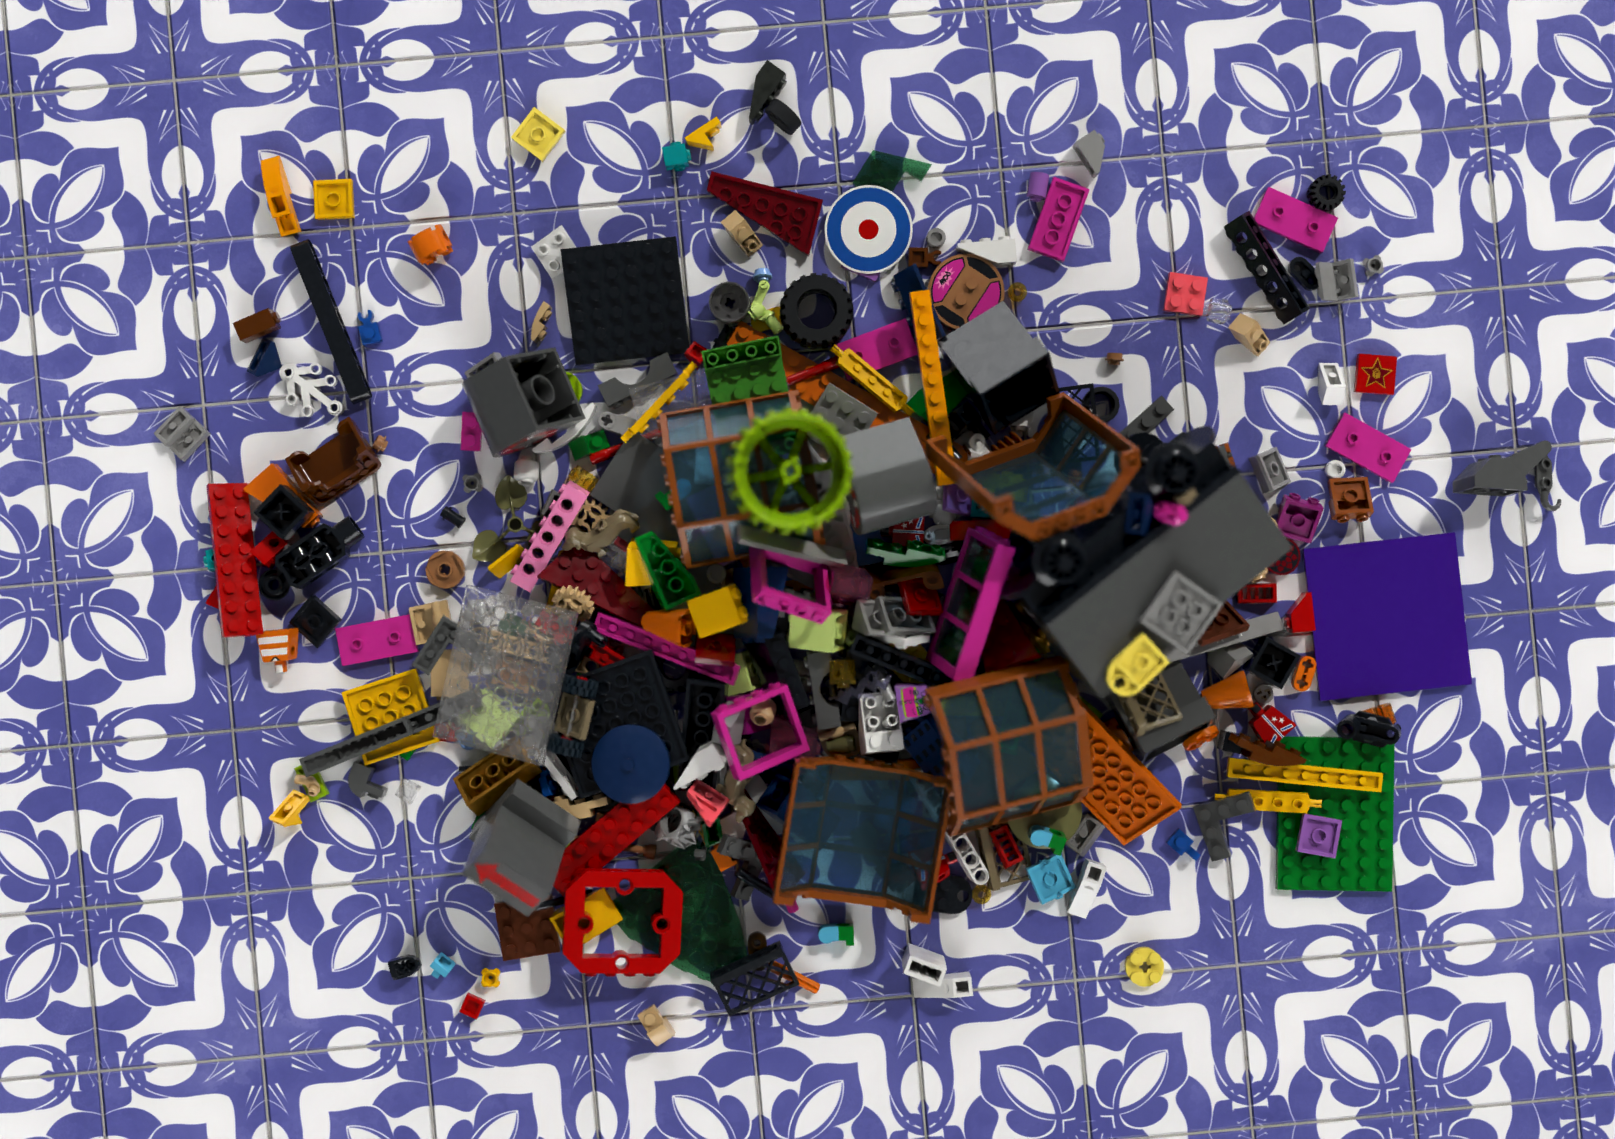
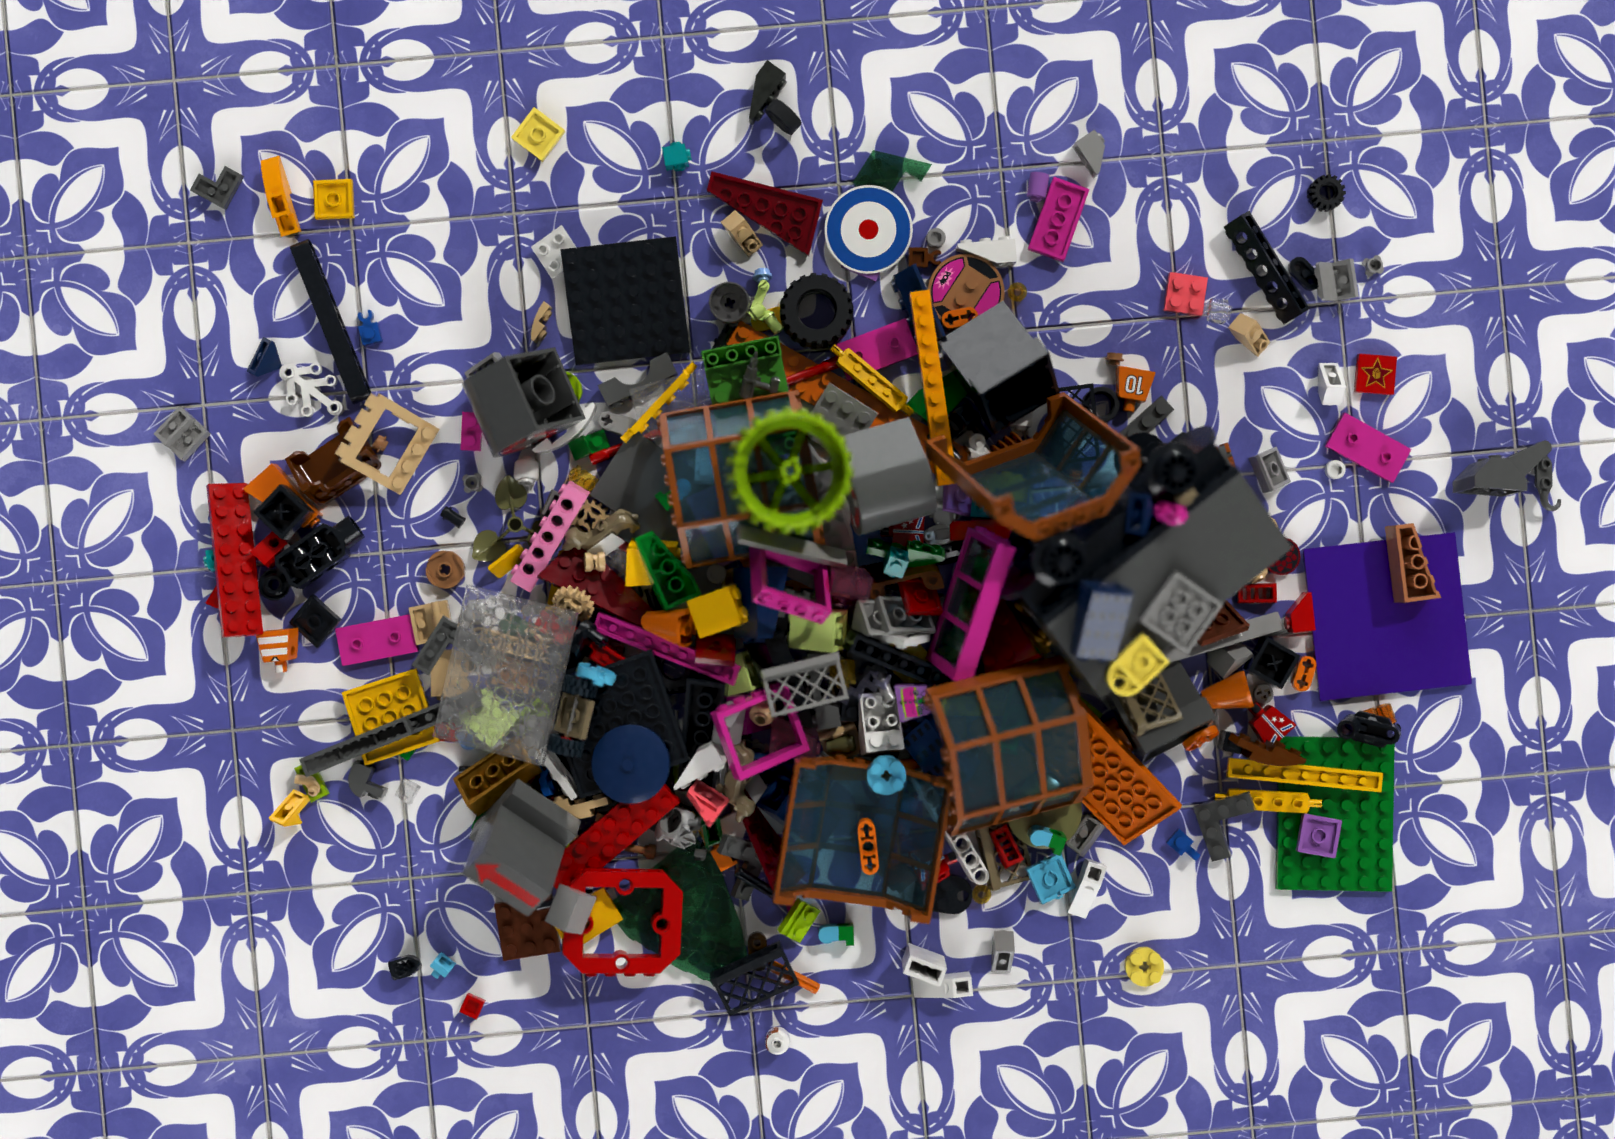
reddish brown brick [233,308,281,343] -> none
orange brick [407,224,453,265] -> none
yellow plate [481,968,500,987] -> none
tan brick [637,1004,676,1046] -> none
yellow slope [684,116,722,151] -> none
red slope [684,341,707,370] -> none
dark pink plate [1254,187,1338,254] -> none
magenta plate [1276,493,1324,543] -> none
dark orange plate [1327,477,1374,523] -> none
none -> dark grey plate [190,166,244,210]
none -> tan hinge [335,393,440,495]
none -> light grey slope [545,884,597,934]
none -> medium azure plate [576,662,617,686]
none -> tan wheel [584,552,605,572]
none -> white sticker [587,533,625,556]
none -> dark grey piece [739,351,780,399]
none -> light grey fence [759,652,849,717]
none -> white head [765,1027,790,1055]
none -> lime plate [777,898,820,943]
none -> orange beam [857,818,879,875]
none -> medium azure plate [866,755,906,795]
none -> teal brick [883,546,909,578]
none -> orange beam [941,307,978,329]
none -> light grey slope [991,930,1015,973]
none -> slope [1070,580,1134,663]
none -> orange torso [1115,366,1156,413]
none -> nougat wedge [1385,523,1441,603]

